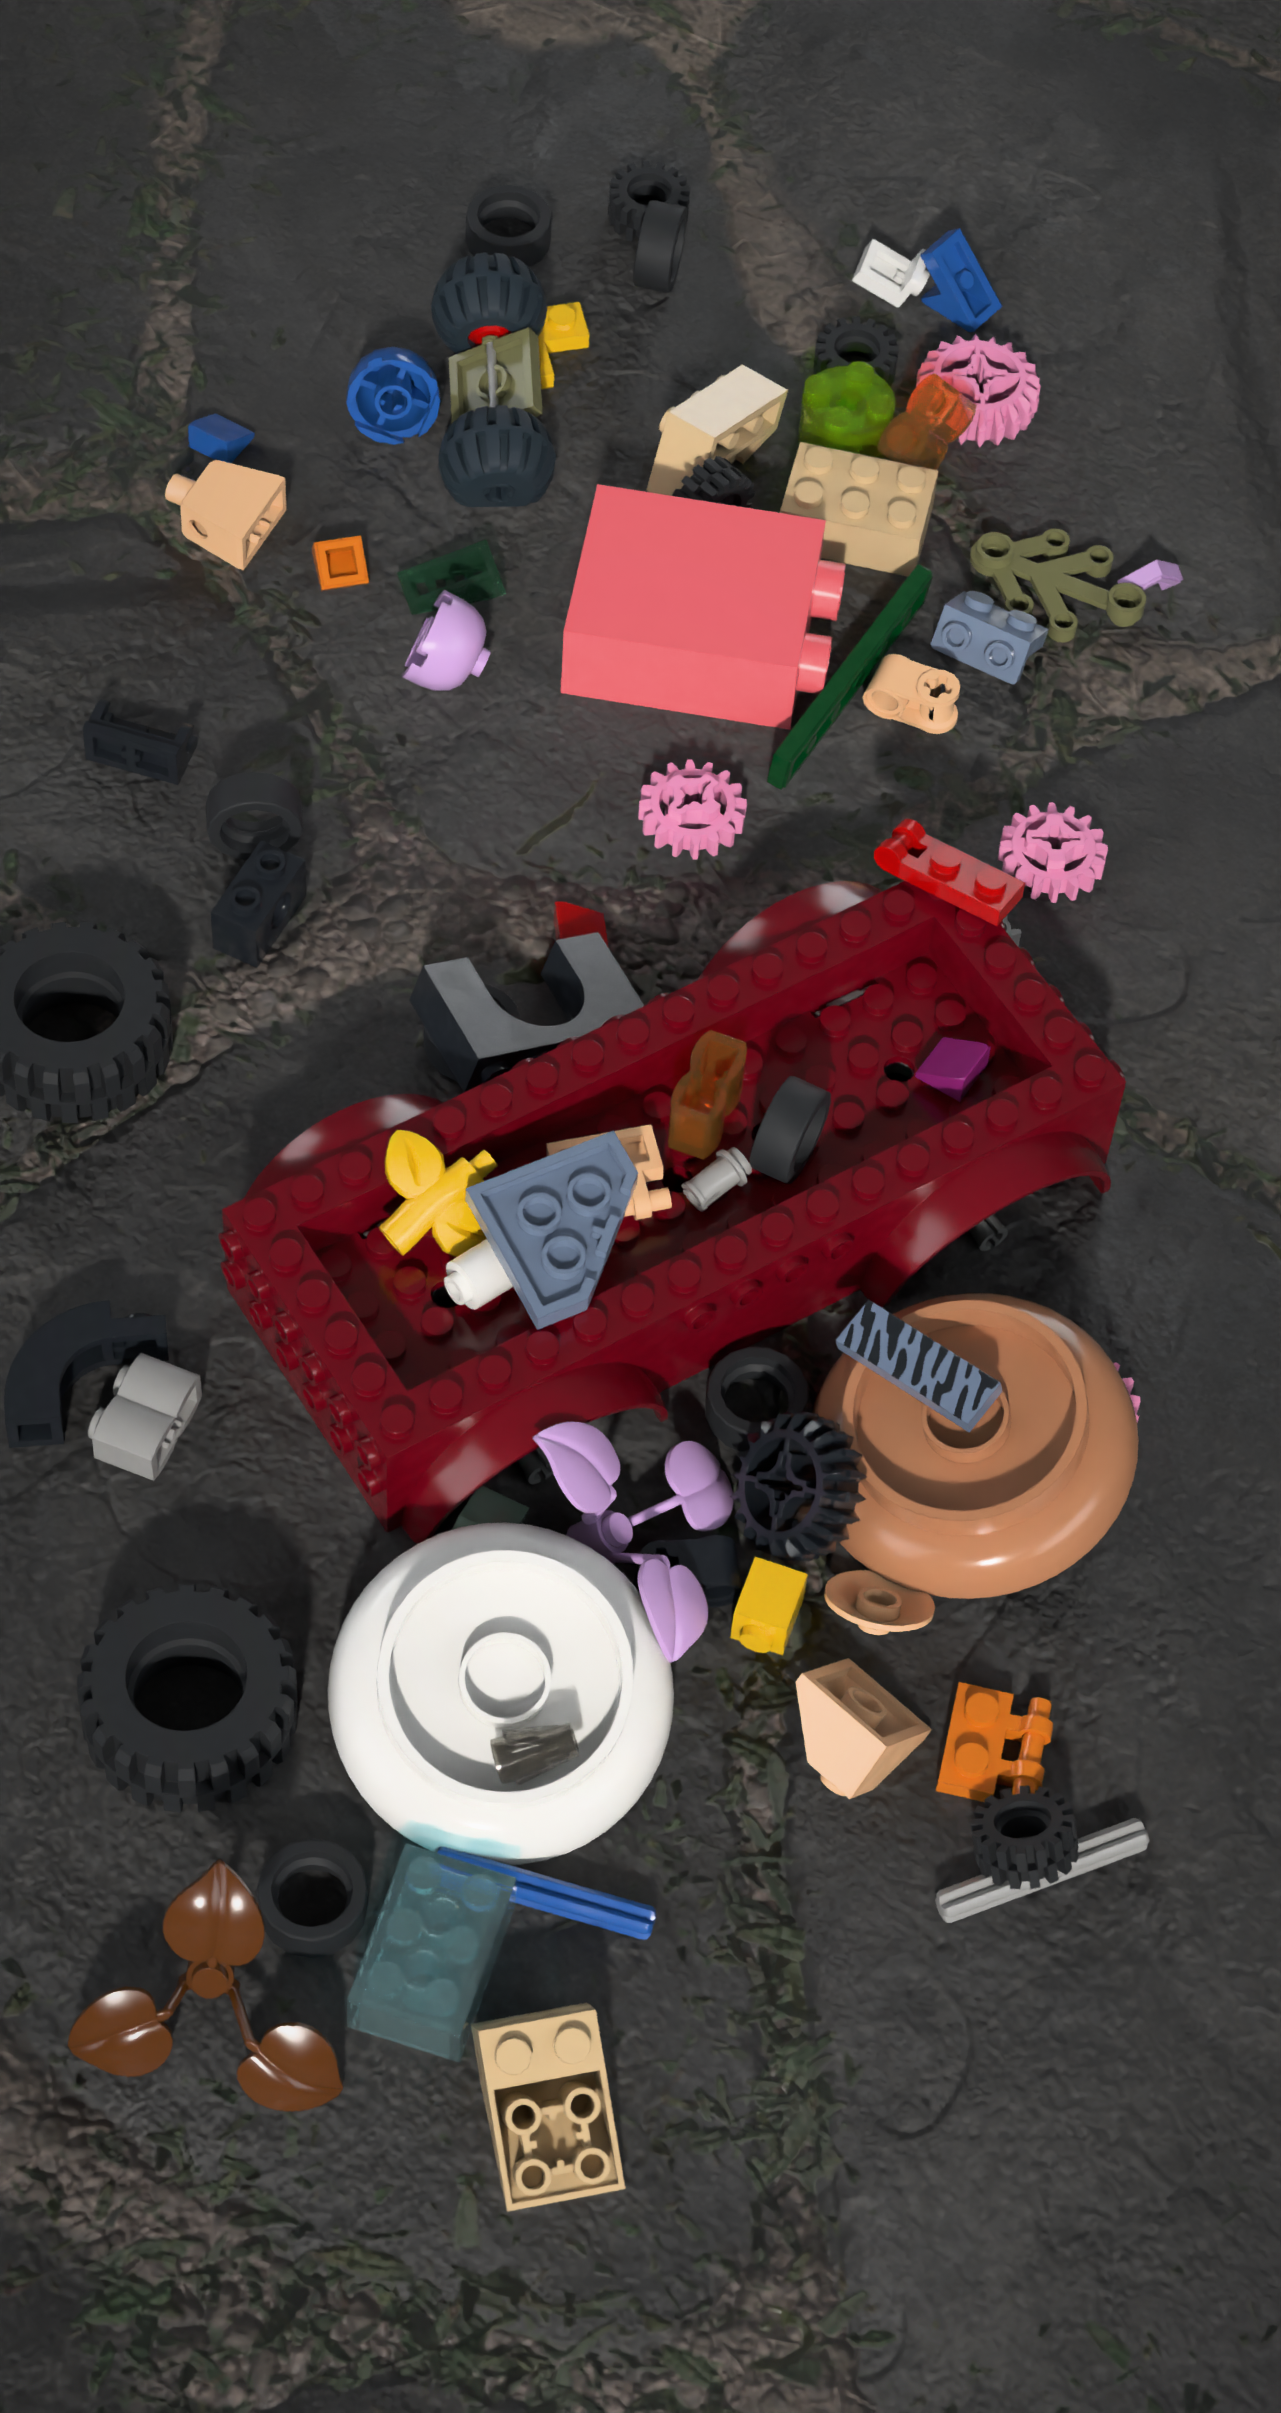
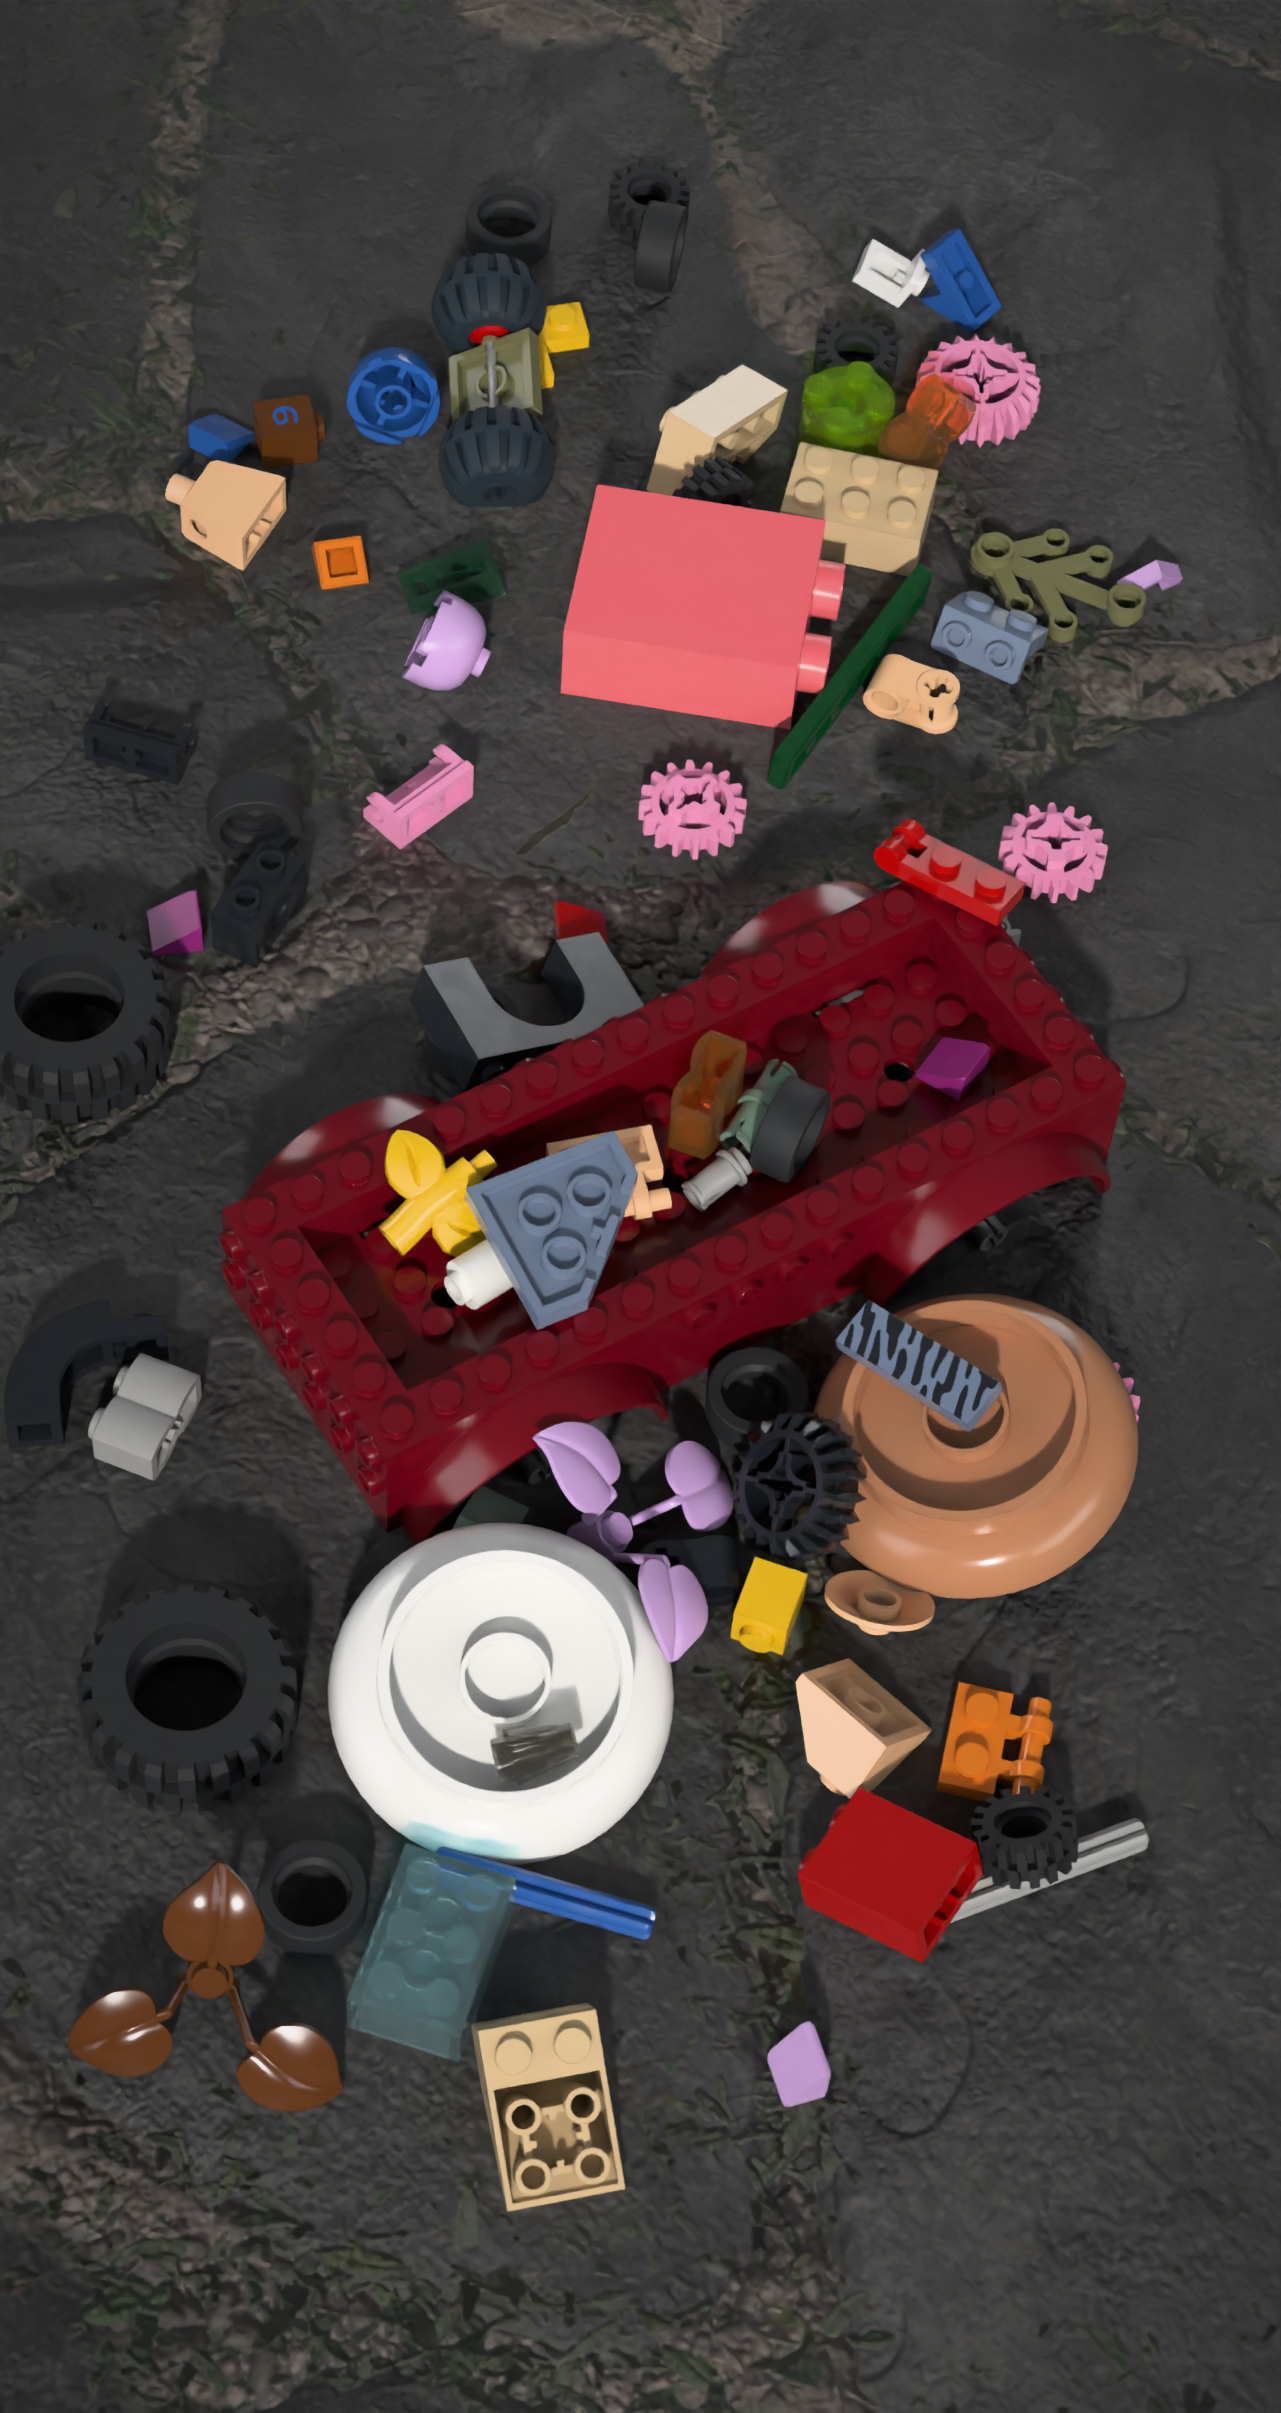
none -> magenta slope [147,890,203,956]
none -> reddish brown brick [253,394,325,469]
none -> bright pink hinge [363,744,474,850]
none -> sand green pin [719,1059,798,1156]
none -> lavender slope [767,2021,831,2107]
none -> red brick [798,1787,983,1963]

